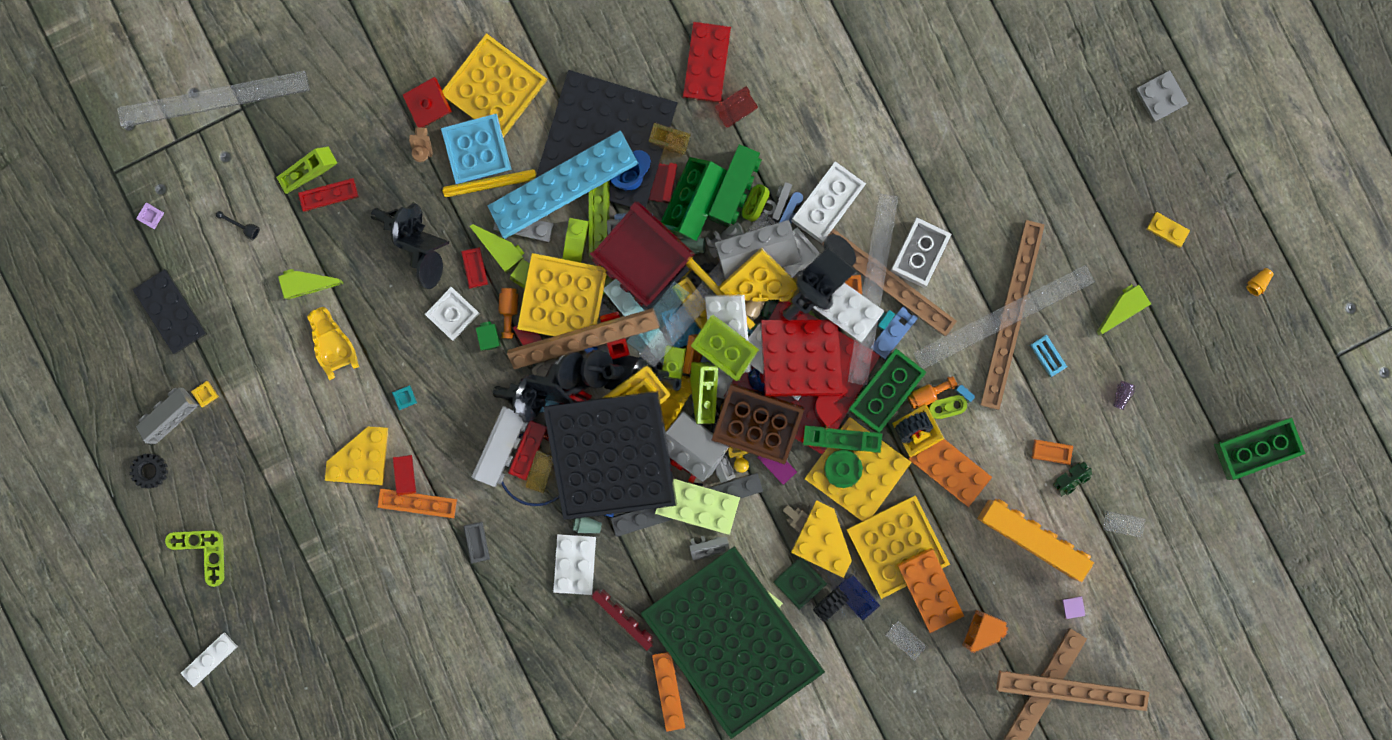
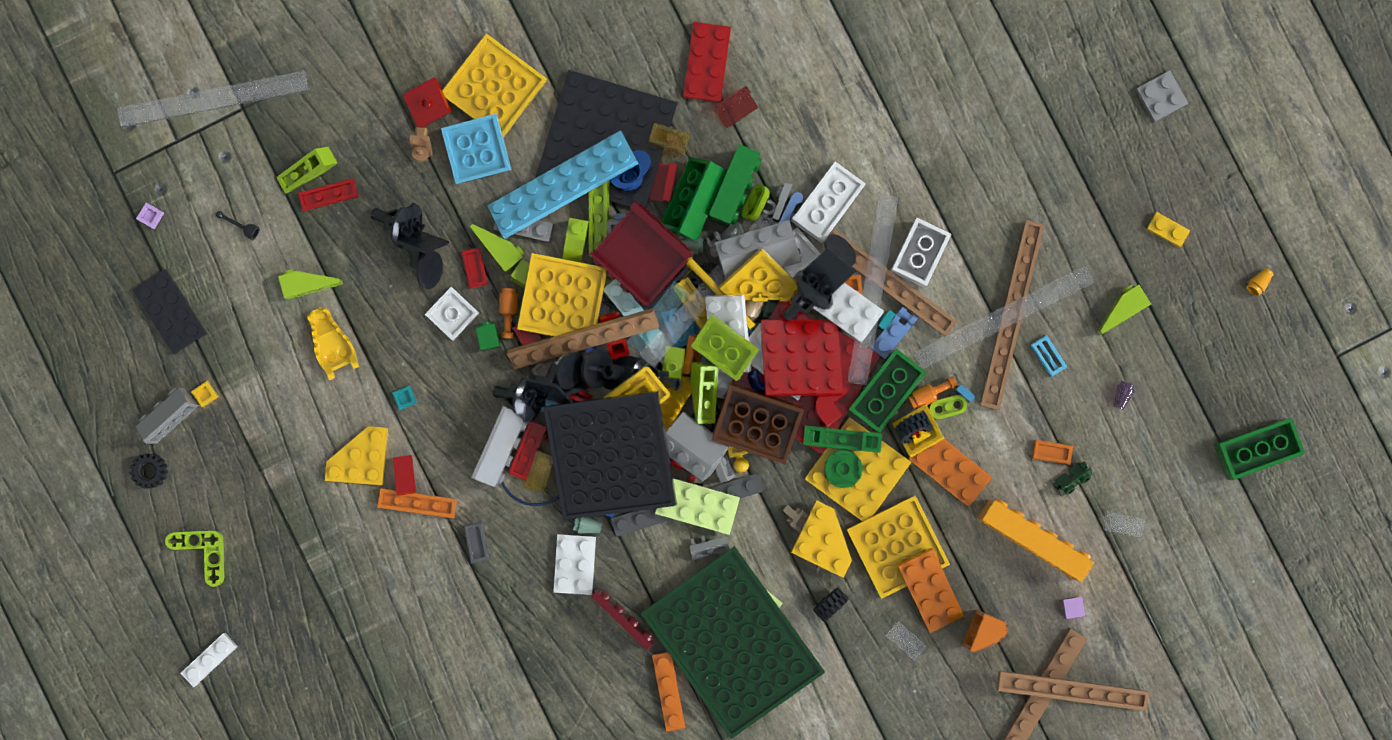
yellow axle [443,169,536,197] -> none
magenta tile [757,456,797,485] -> none
dark green tile [773,557,827,610] -> none
clear blue panel [836,574,880,621] -> none

